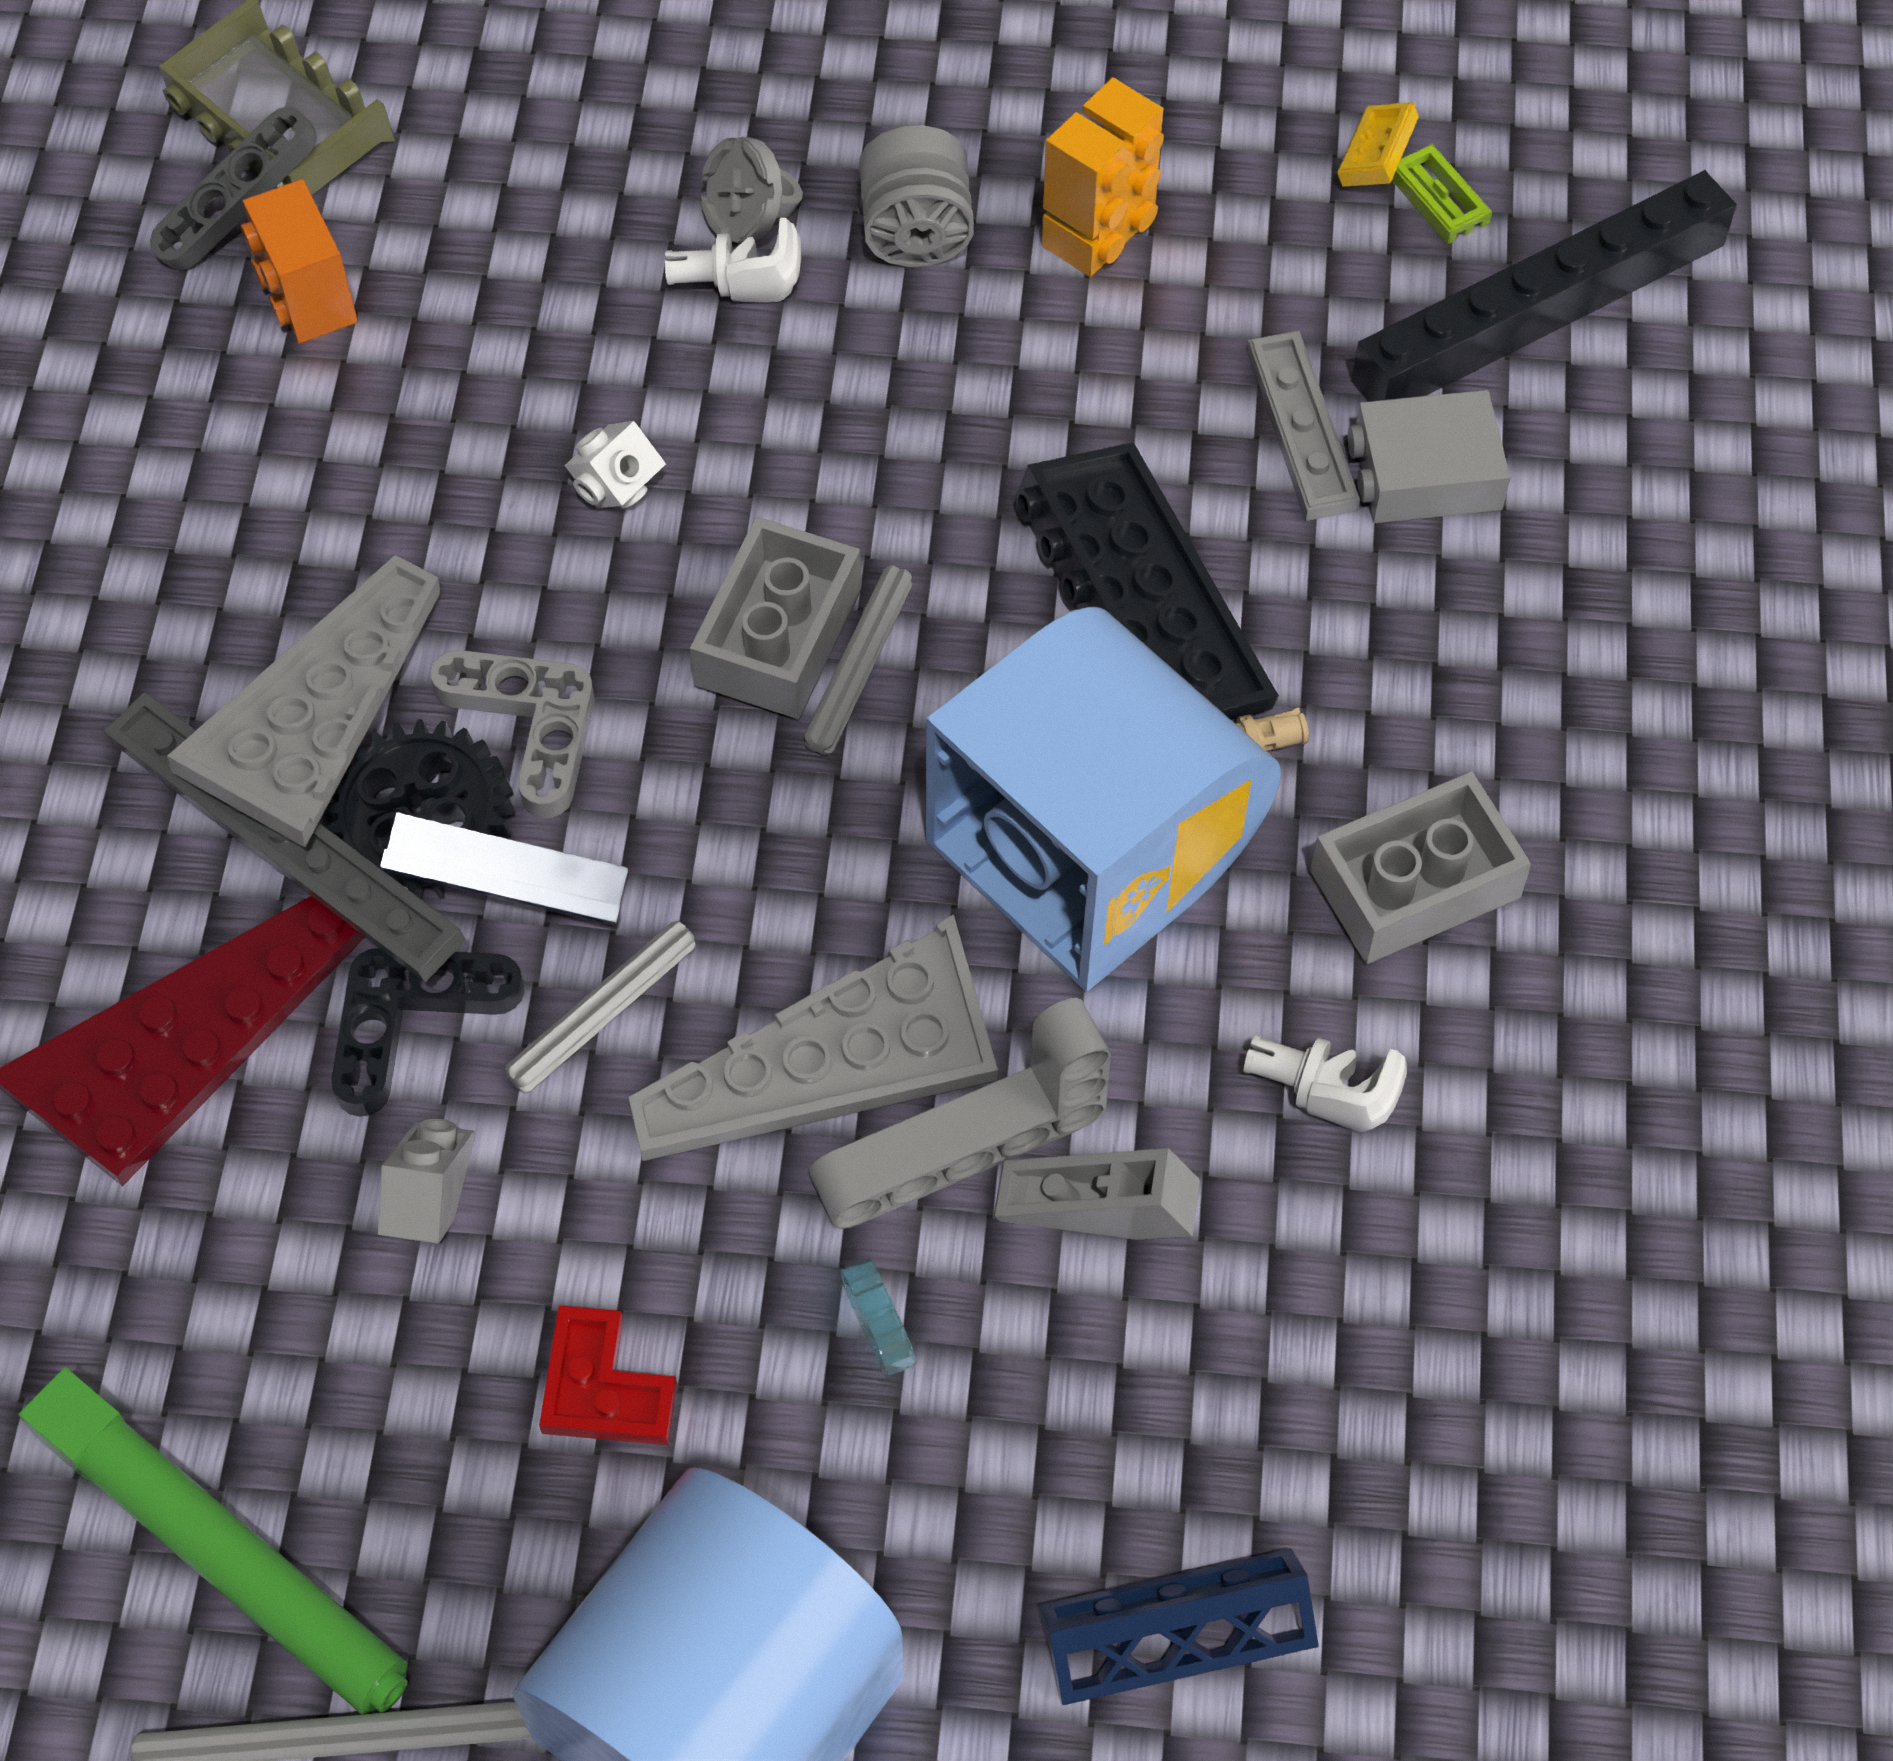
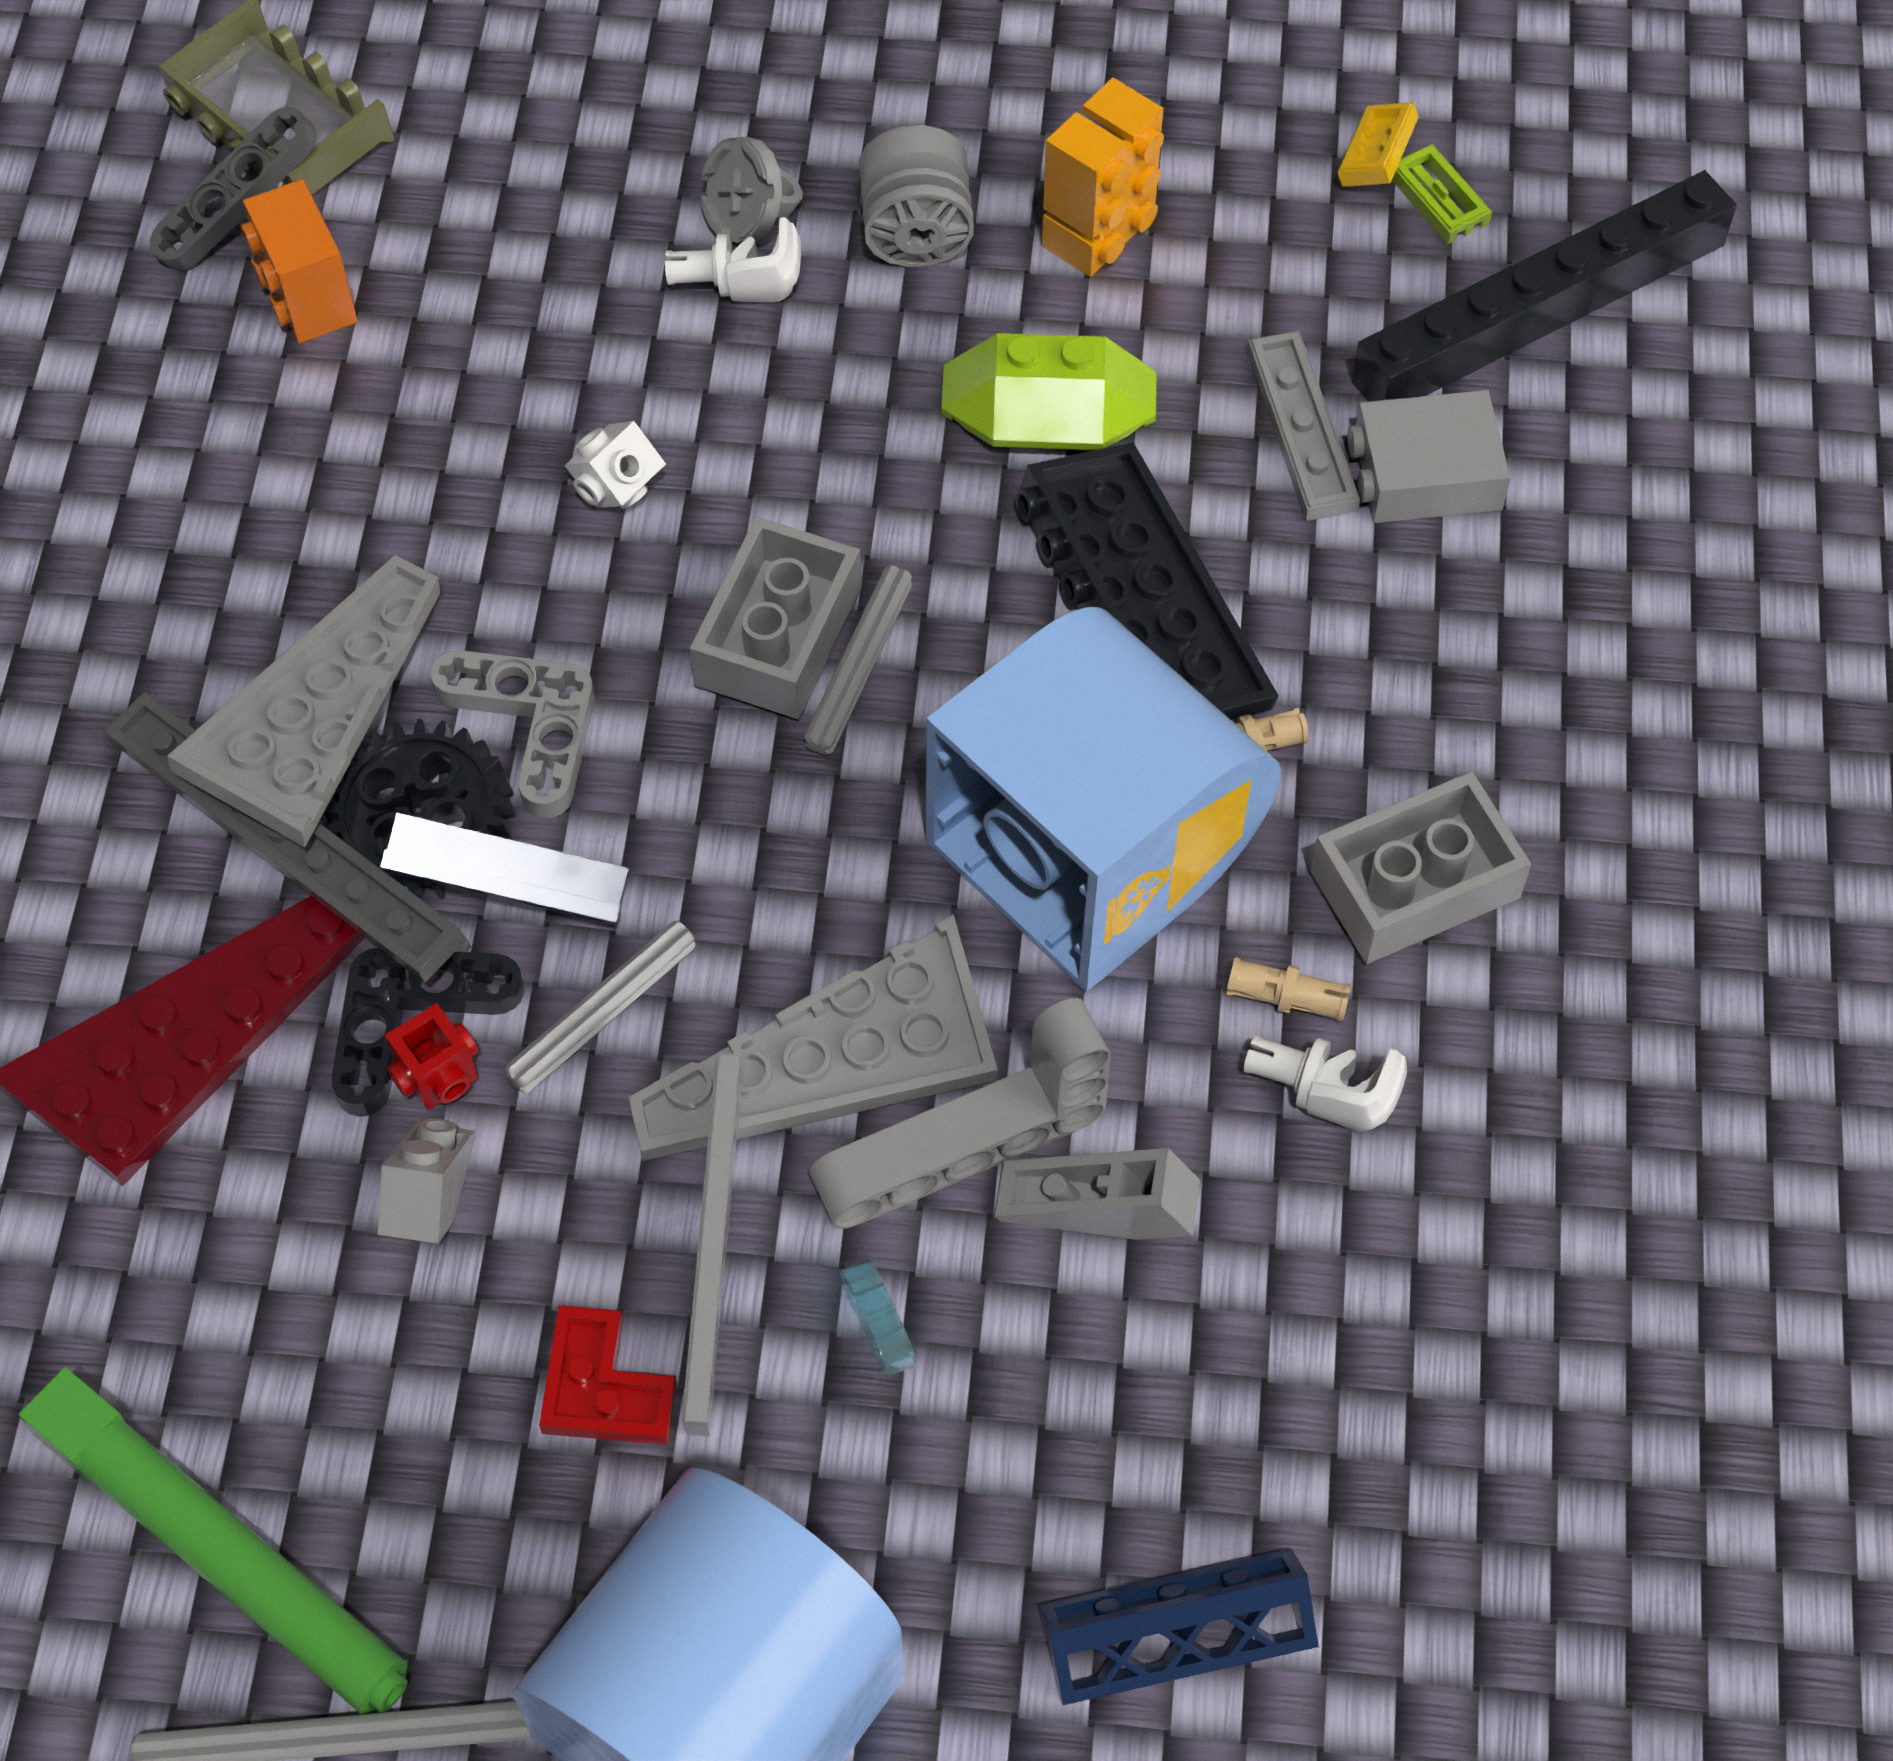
none -> red brick [384,1003,479,1111]
none -> light grey tile [682,1054,743,1436]
none -> lime wedge [941,333,1157,450]
none -> tan pin [1226,957,1352,1022]

